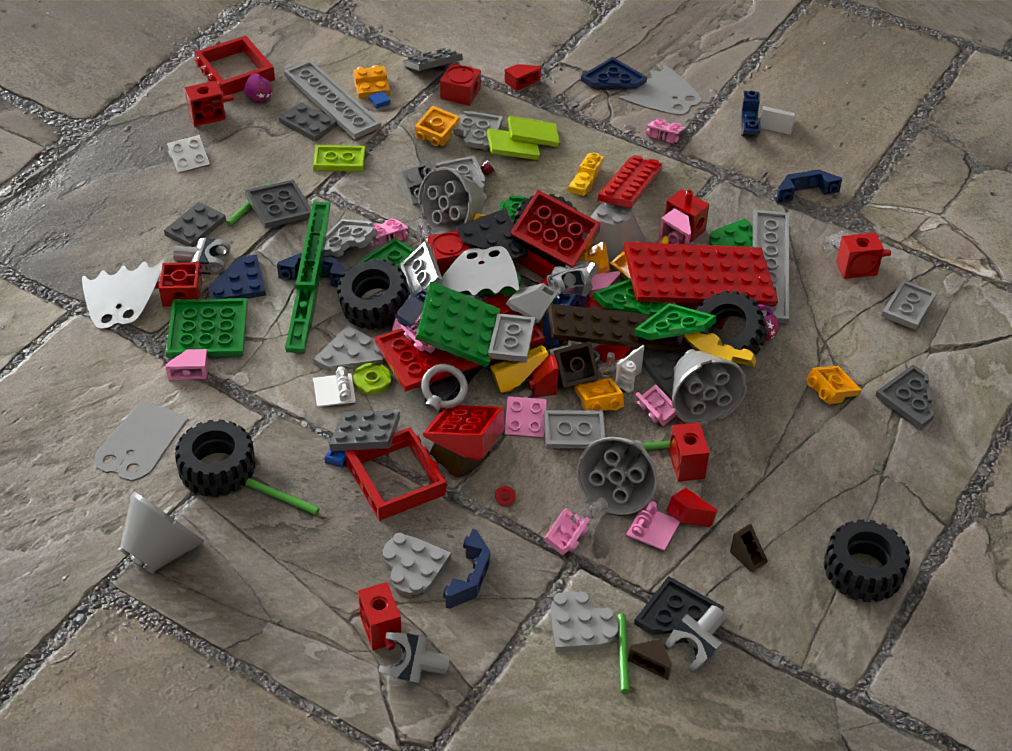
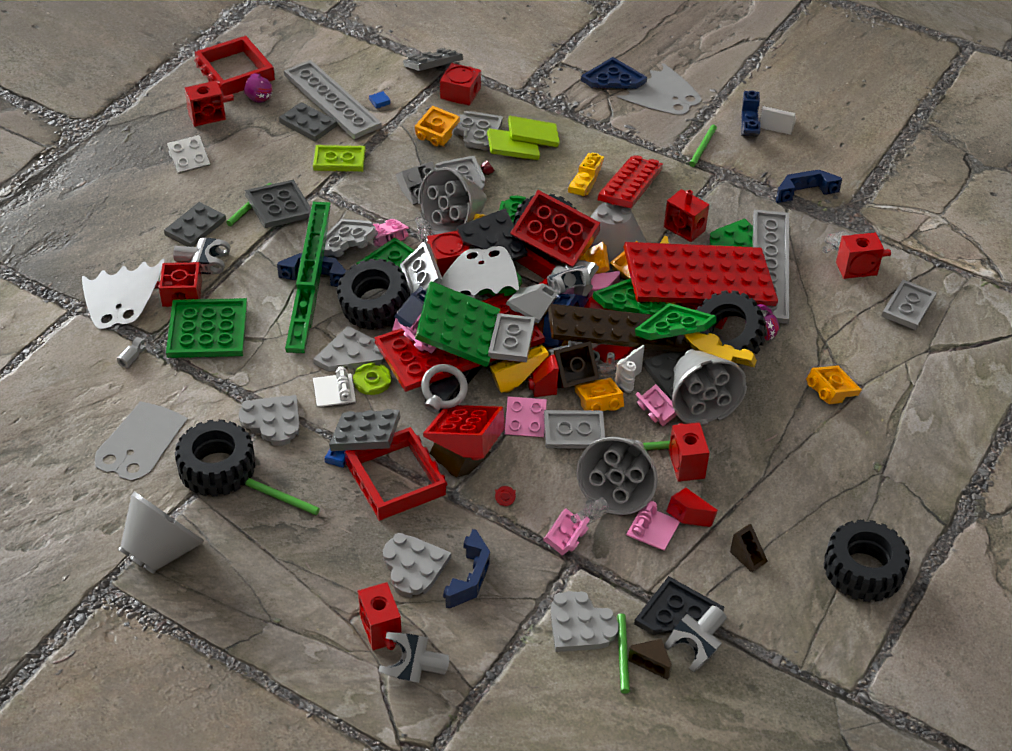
bright pink slope [166,349,209,380] -> none
dark blue plate [208,255,266,299] -> none
light orange plate [353,65,390,99] -> none
red slope [504,64,541,91] -> none
bright pink hinge [646,119,685,144] -> none
bright pink slope [658,208,691,244] -> none
dark grey plate [875,364,934,429] -> none
none -> light grey bar [117,337,146,368]
none -> light grey plate [239,395,300,446]
none -> bright green bar [689,125,717,167]

